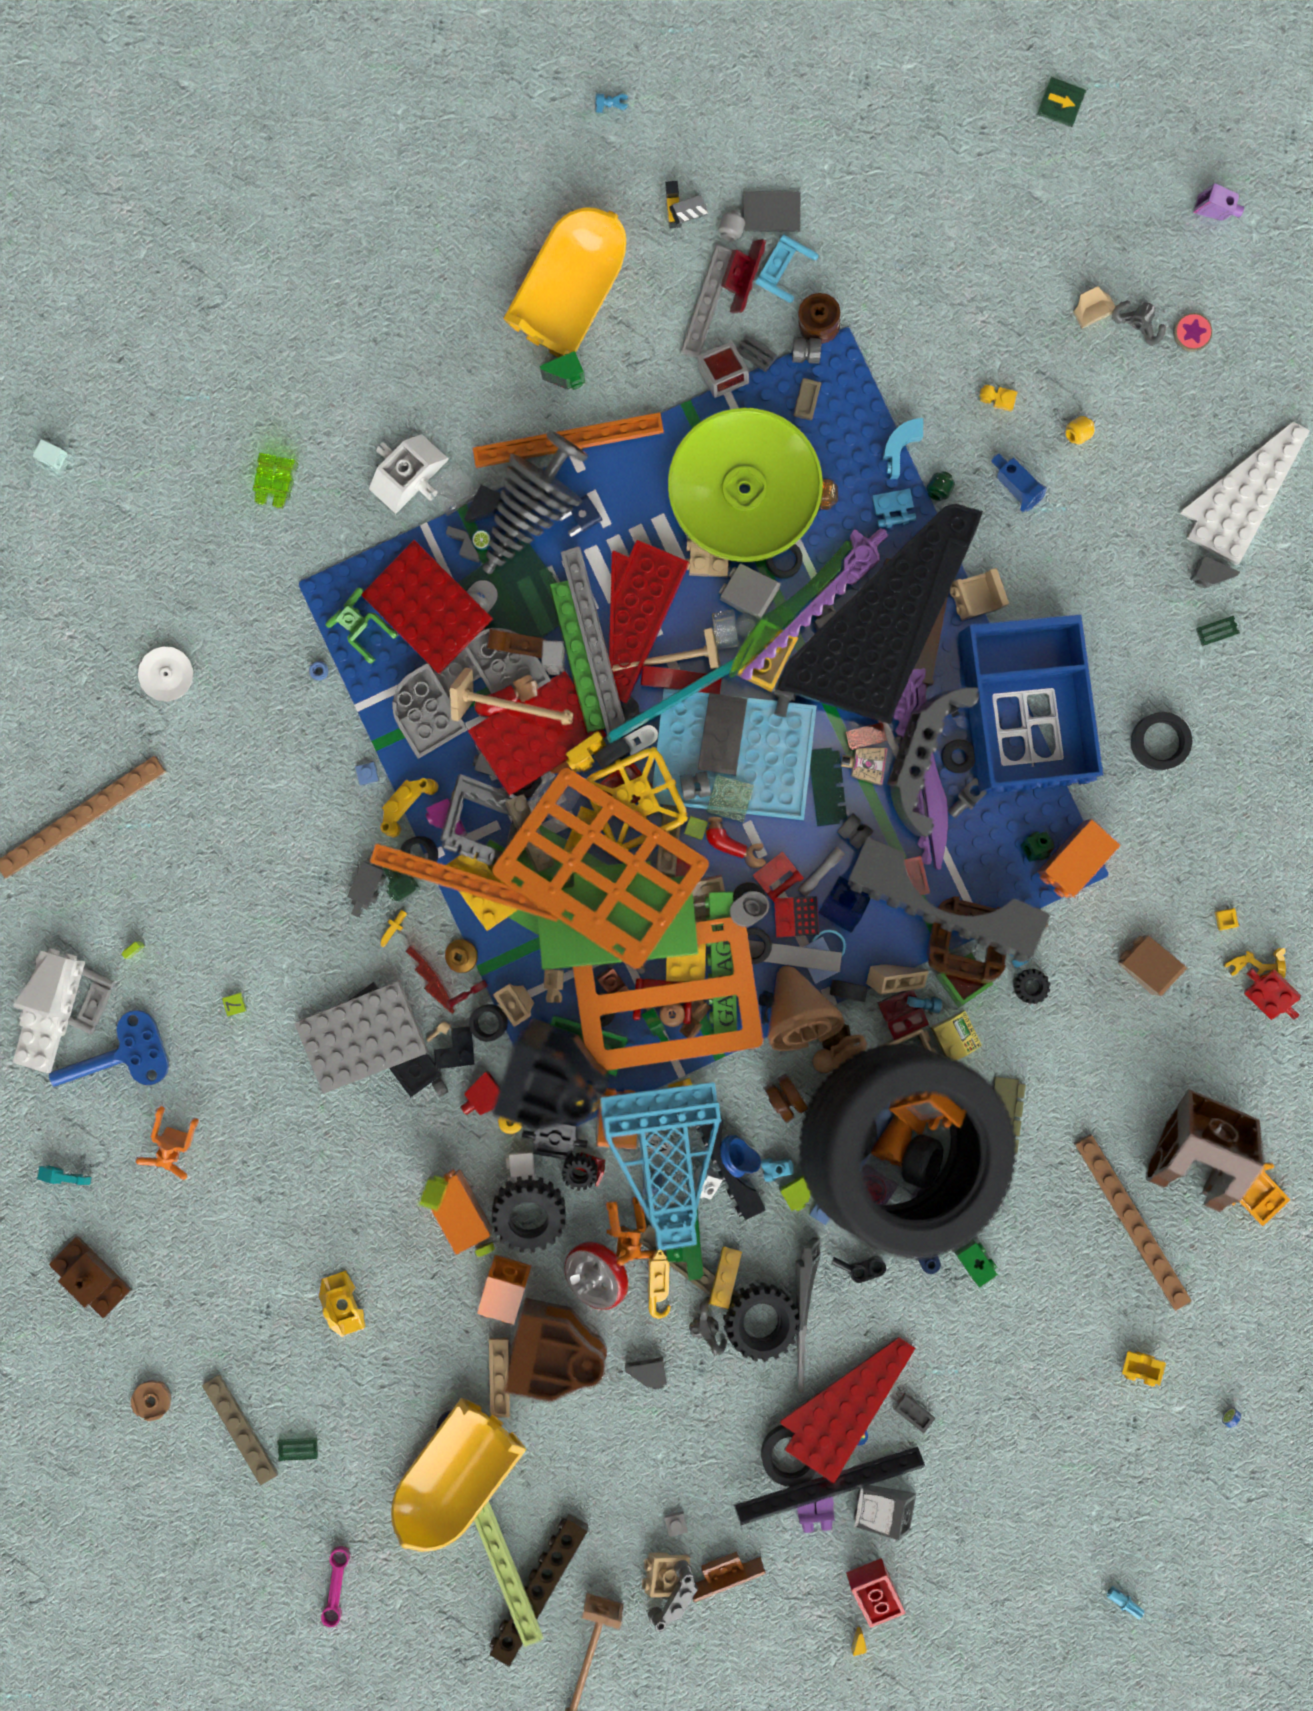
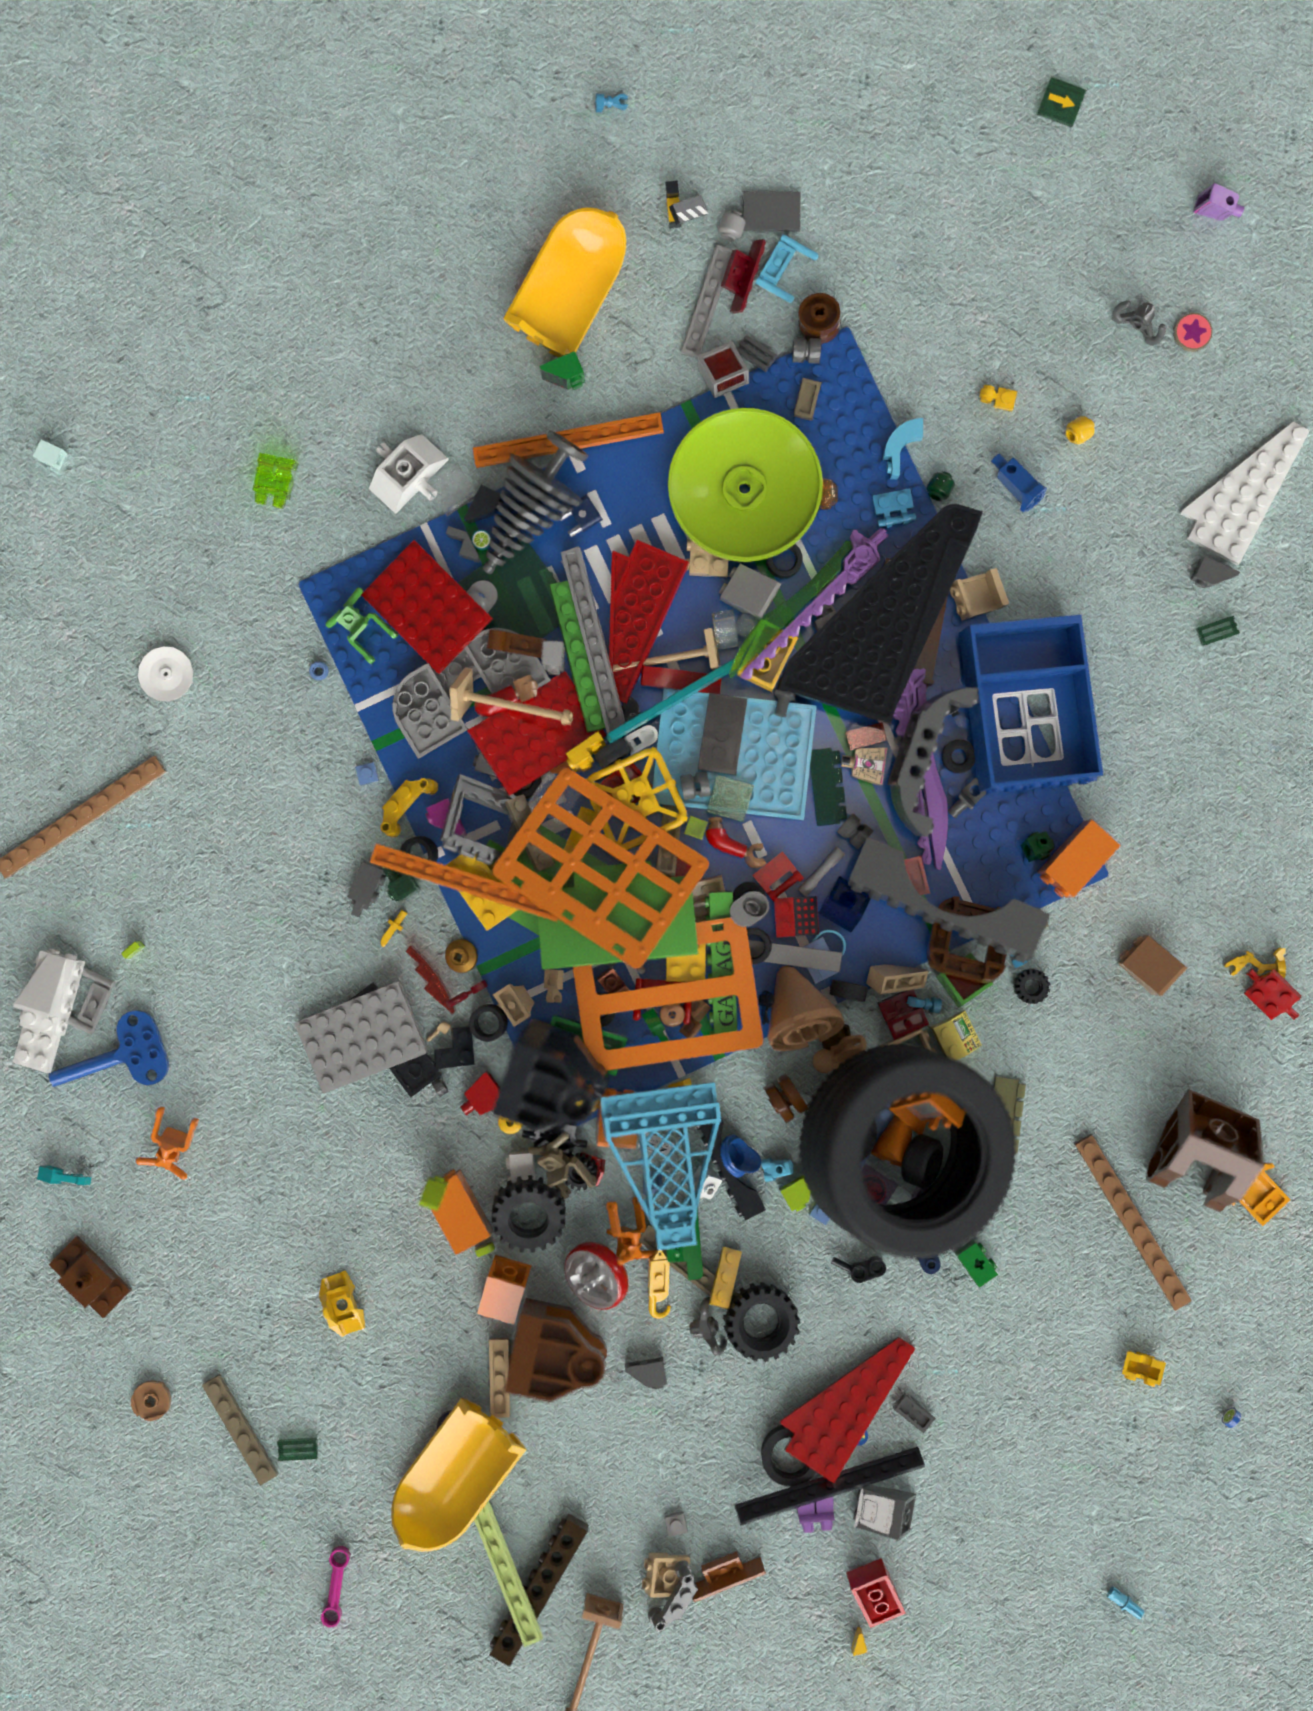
lime tile [222,993,247,1017] -> none
dark grey plate [795,1237,820,1393] -> none
tan slope [1073,286,1116,328] -> none
black tyre [1131,712,1192,771] -> none
yellow tile [1215,908,1239,930] -> none
none -> dark tan piece [528,1132,597,1199]

